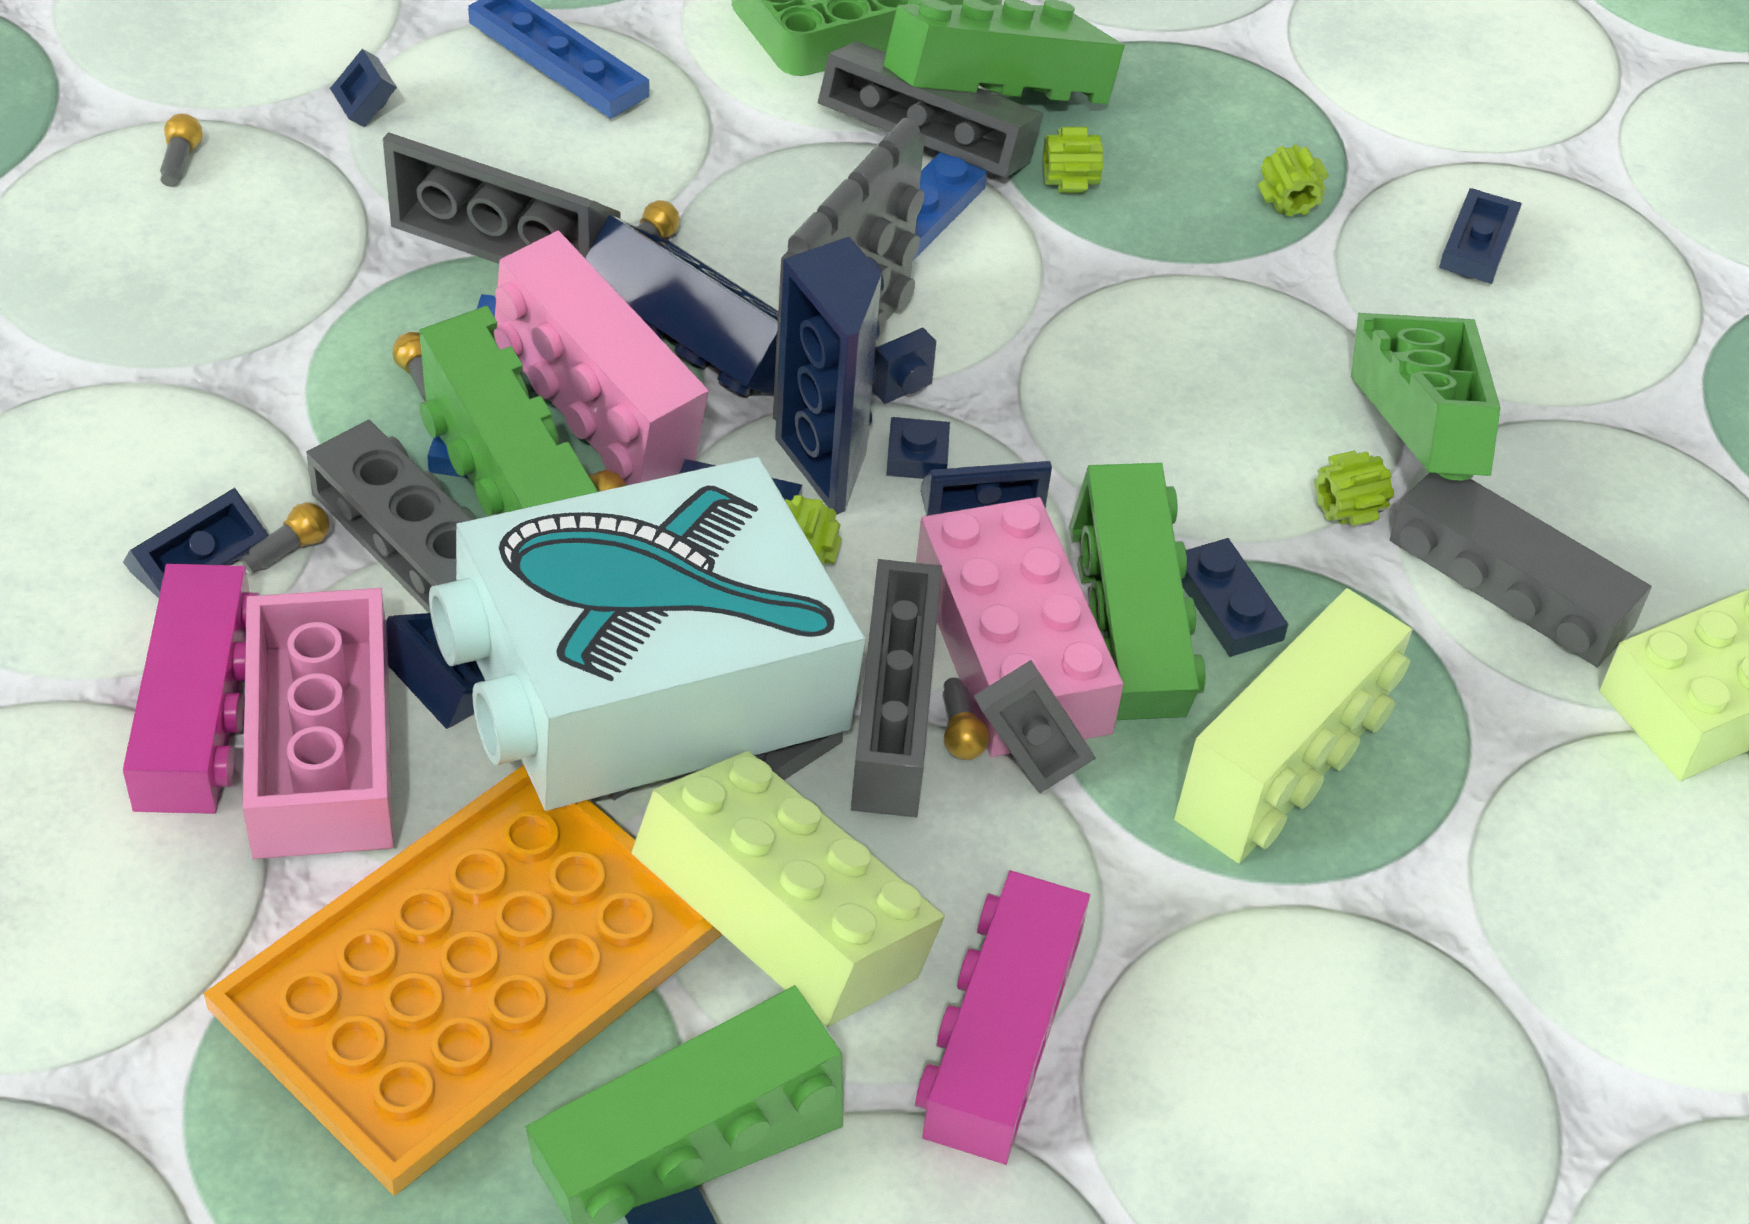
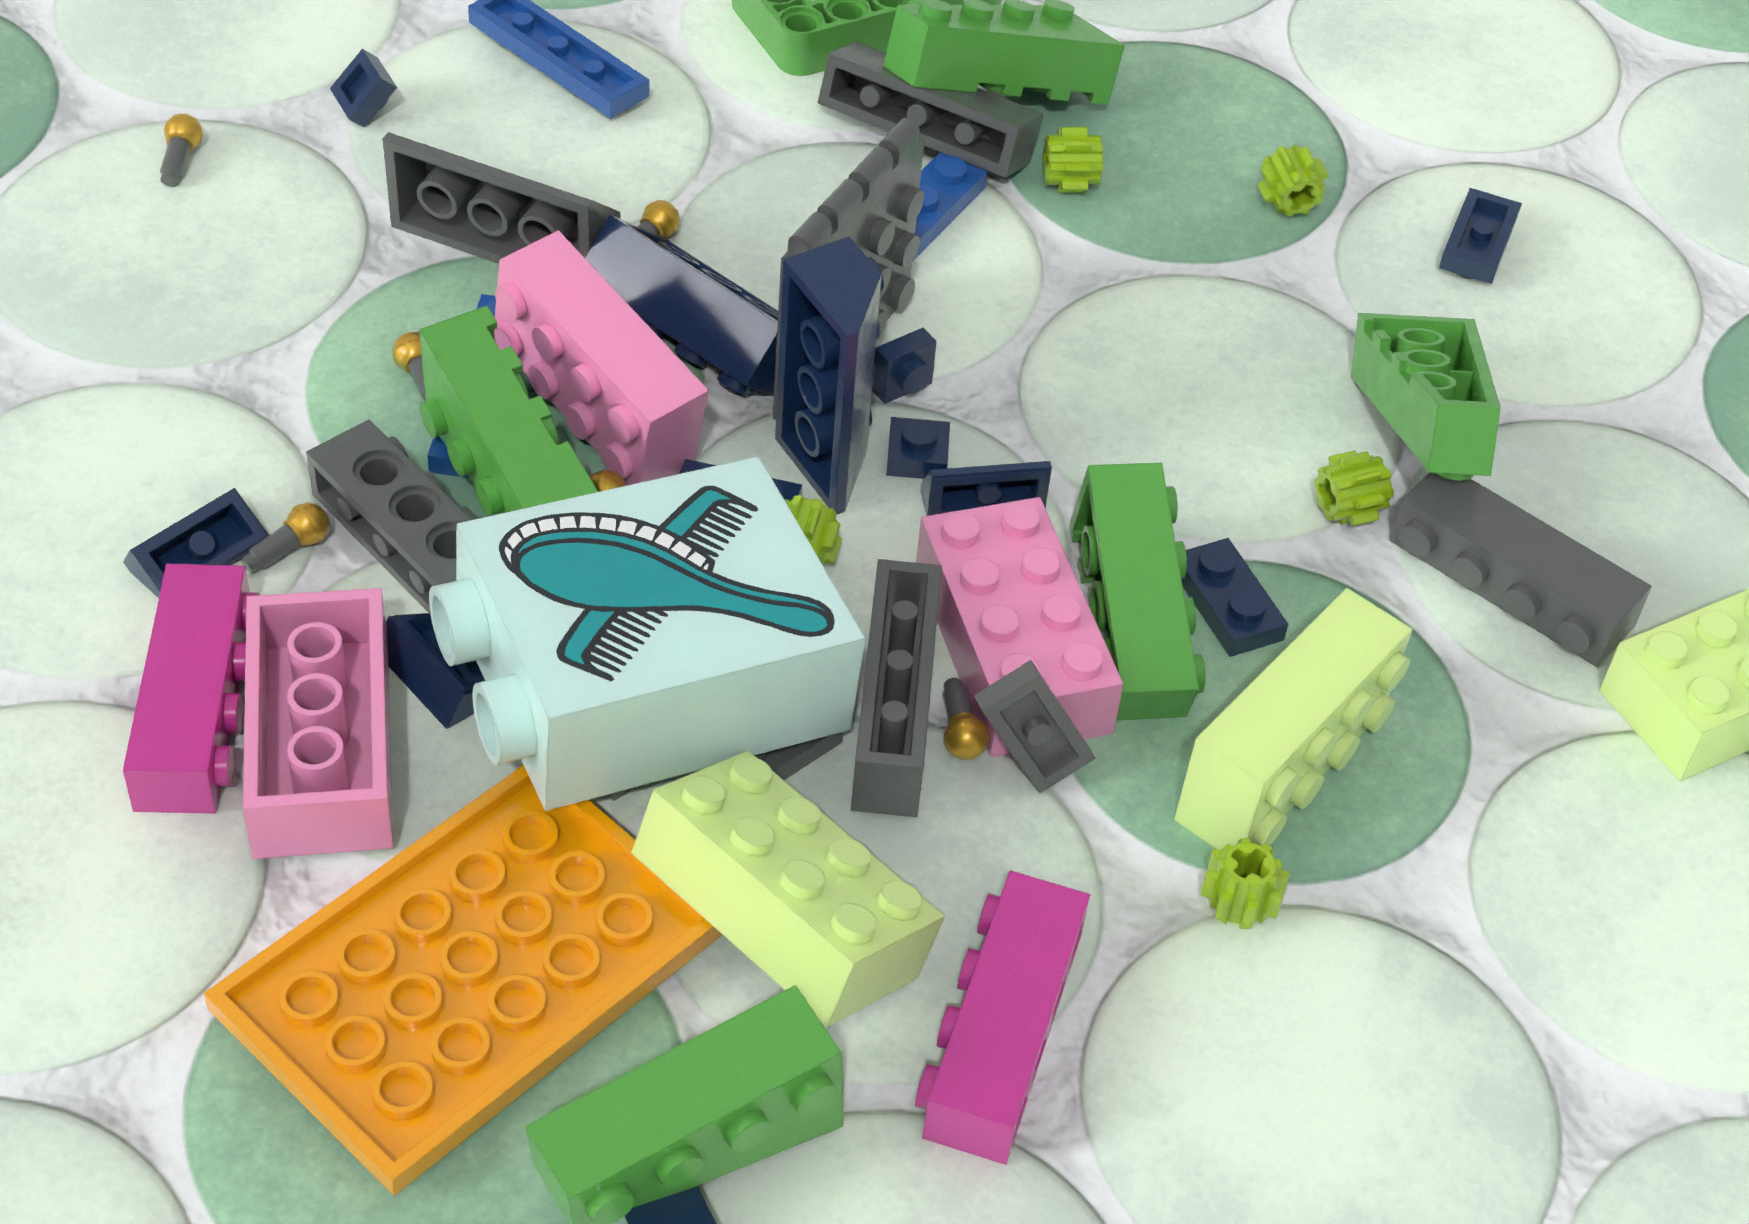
none -> lime gear [1200,838,1290,929]

